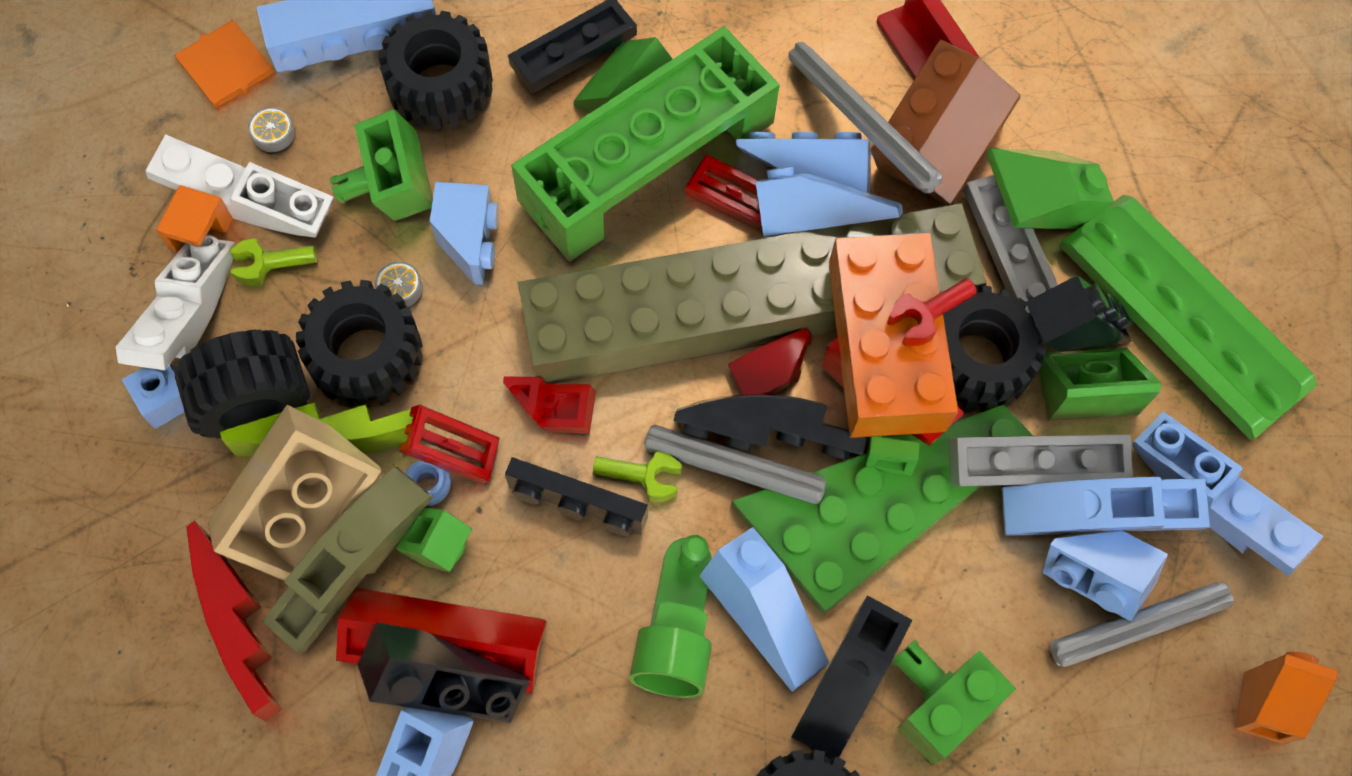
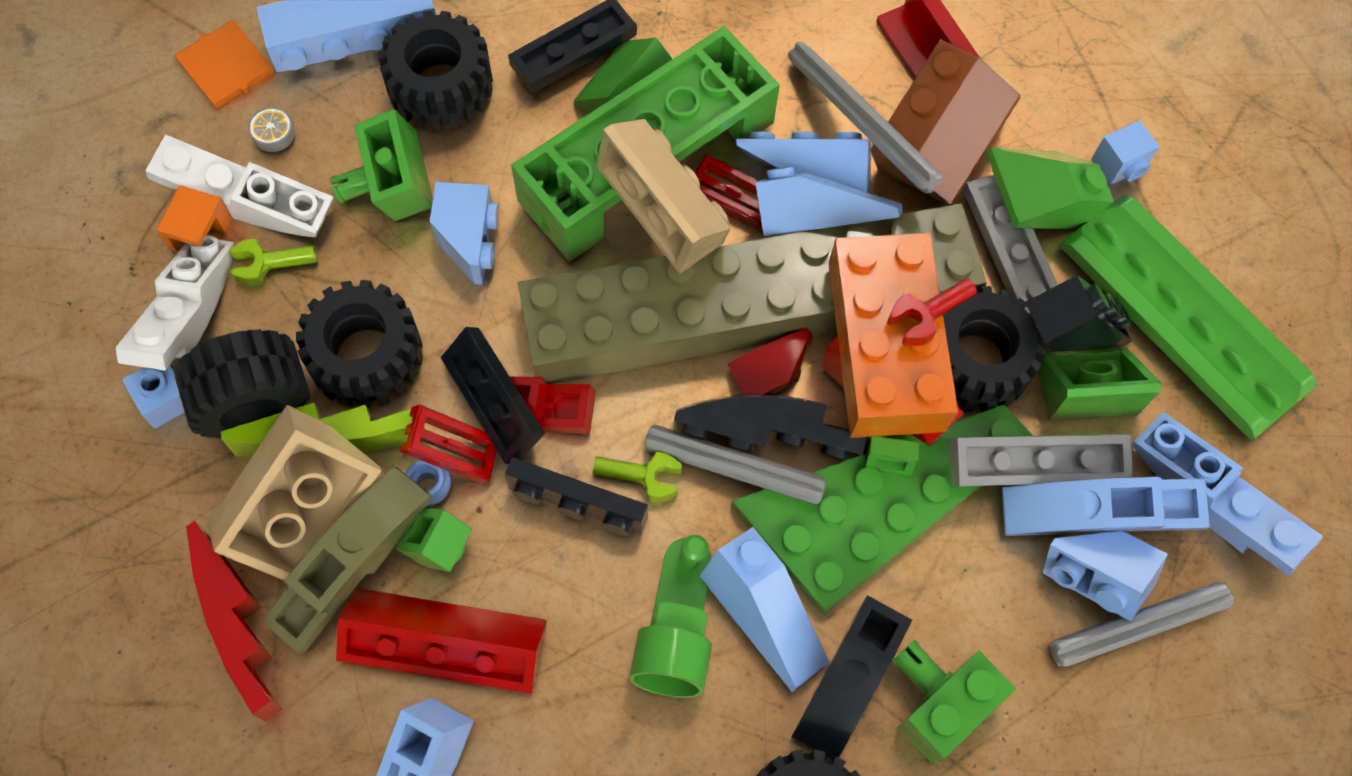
black slope [357,622,530,723] -> none
light grey tile [375,262,423,307] -> none
orange slope [1235,651,1338,745] -> none
none -> black plate [440,327,545,464]
none -> tan slope [596,119,731,274]
none -> light blue plate [1091,120,1159,185]

